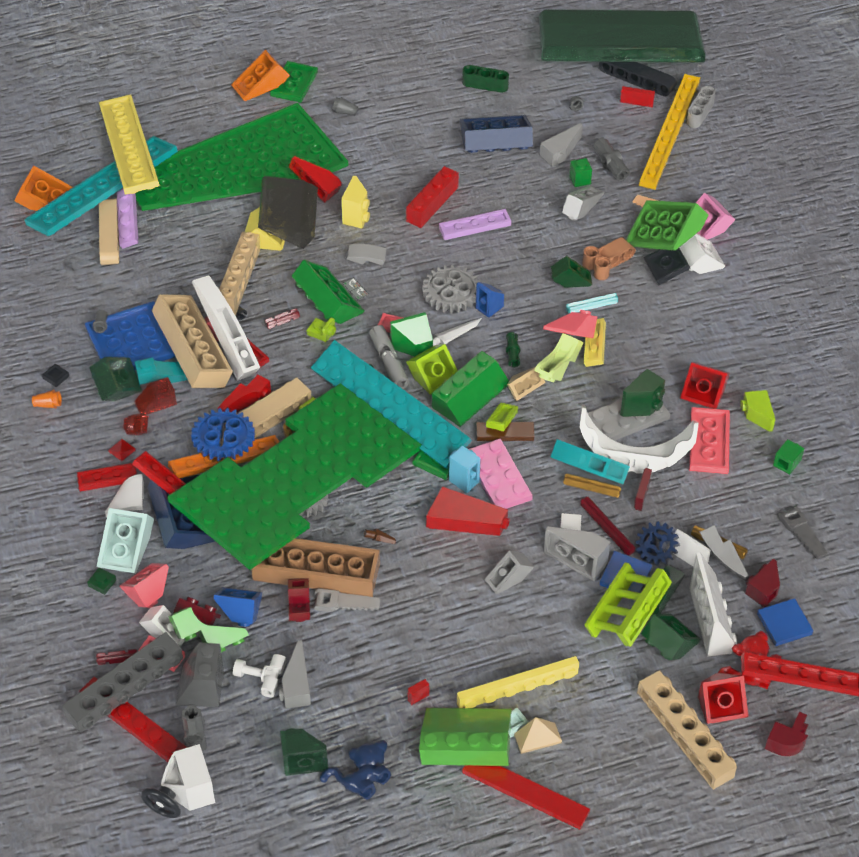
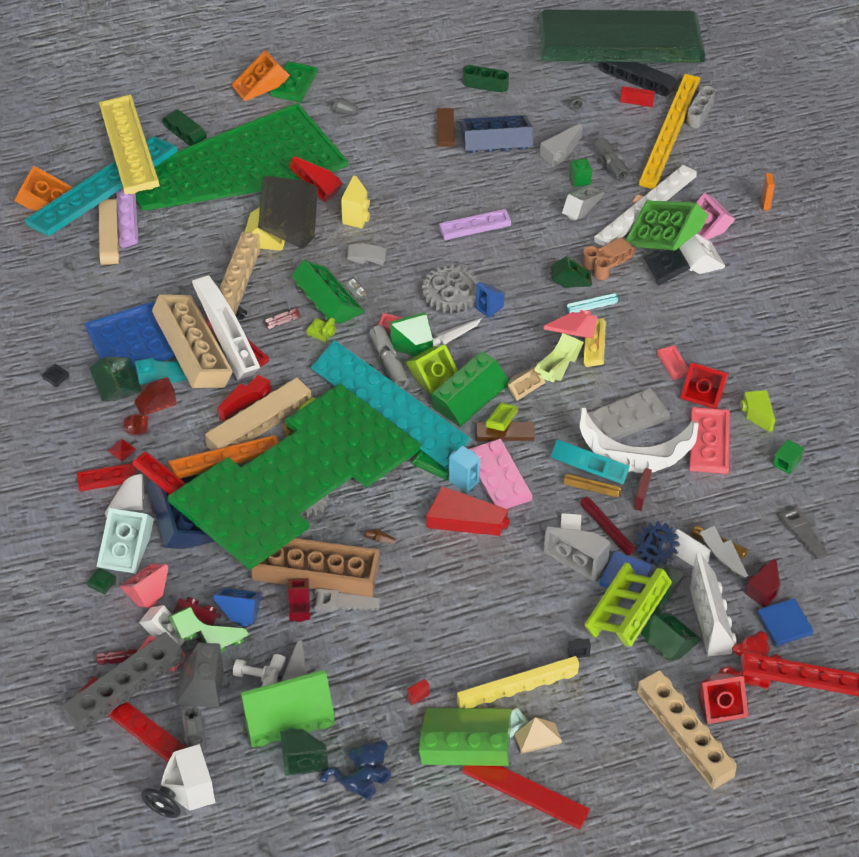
orange cone [32,390,62,409] -> none
dark grey pin [92,310,108,333] -> none
blue gear [191,408,255,461] -> none
red brick [406,166,459,228] -> none
light grey slope [485,550,534,594] -> none
dark green pin [506,332,521,368] -> none
dark green slope [620,369,665,417] -> none
dark red brick [765,711,809,756] -> none
none -> dark green beam [162,109,207,146]
none -> bright green slope [241,670,335,748]
none -> reddish brown tile [437,108,455,147]
none -> black plate [568,638,591,658]
none -> white plate [594,165,697,246]
none -> coral tile [657,345,689,380]
none -> orange tile [761,173,775,210]

